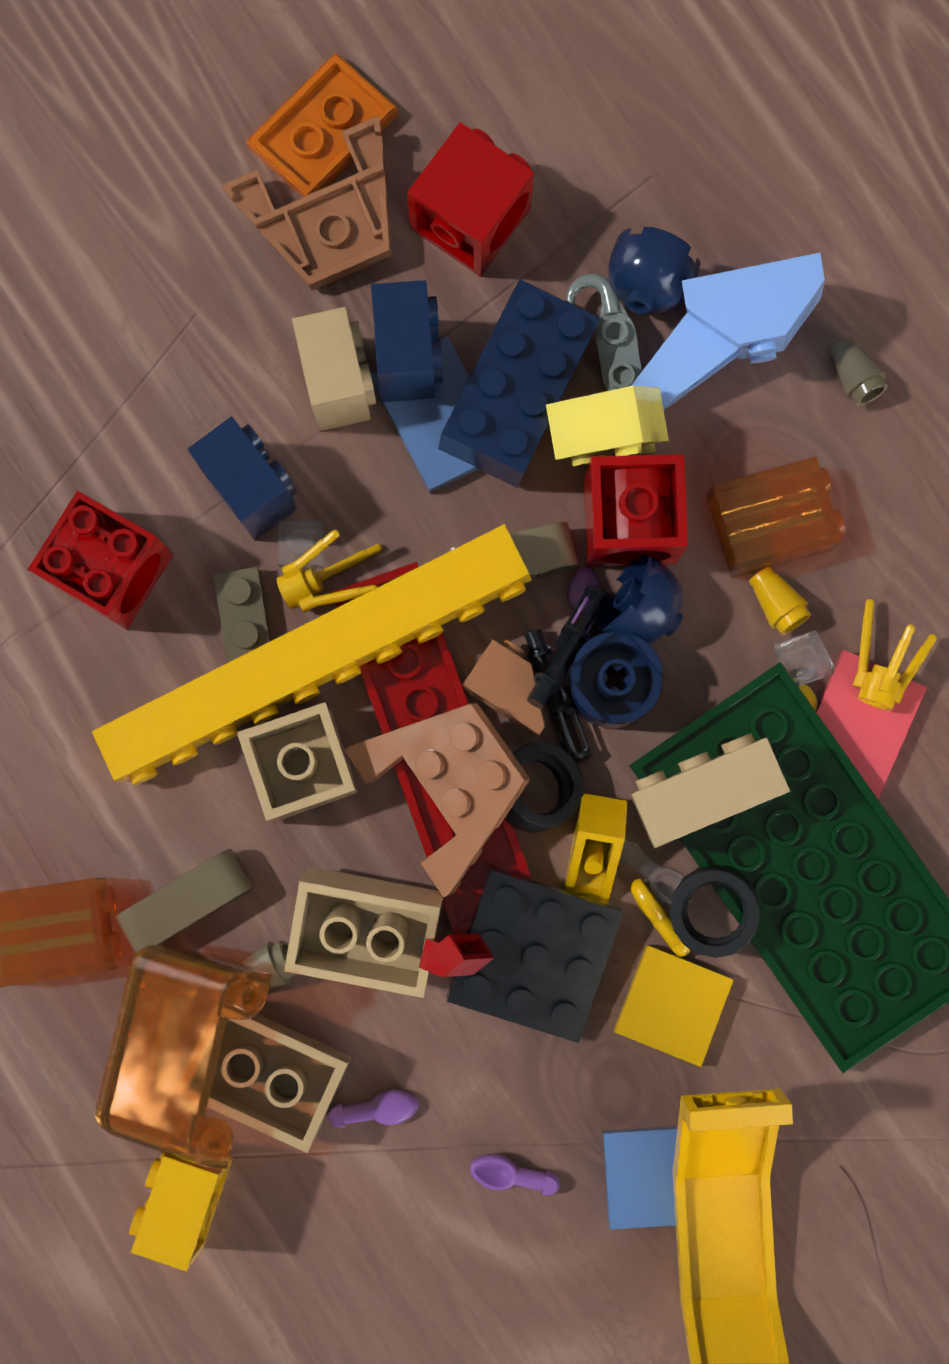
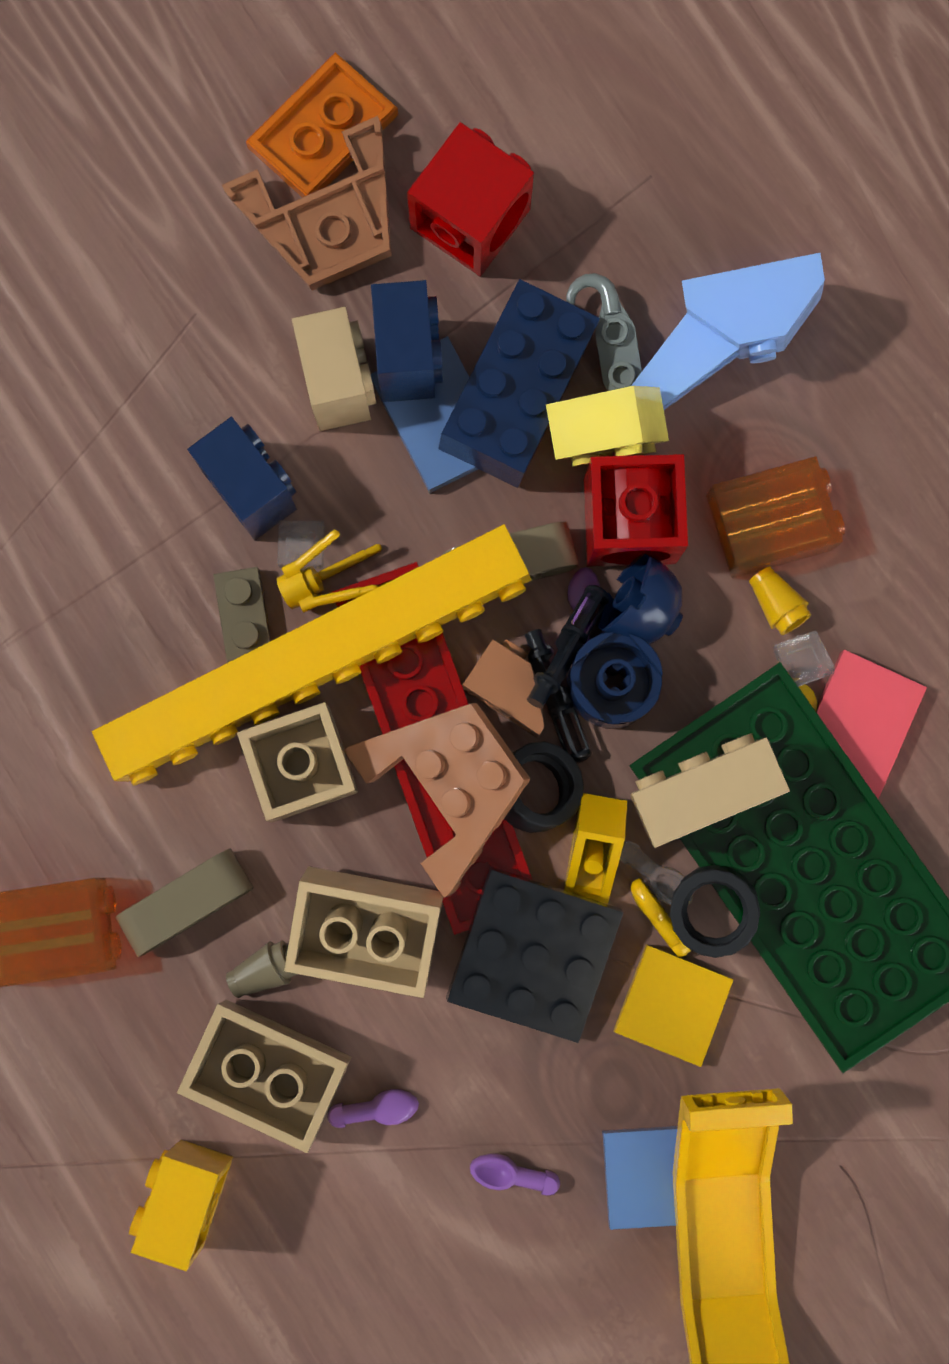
red brick [27,490,174,630] -> none
clear orange windscreen [95,945,272,1169] -> none
red piece [418,933,494,977] -> none
dark blue cylinder [608,227,701,314] -> none
dark tan cone [829,337,888,406] -> none
yellow plant [852,599,937,711] -> none

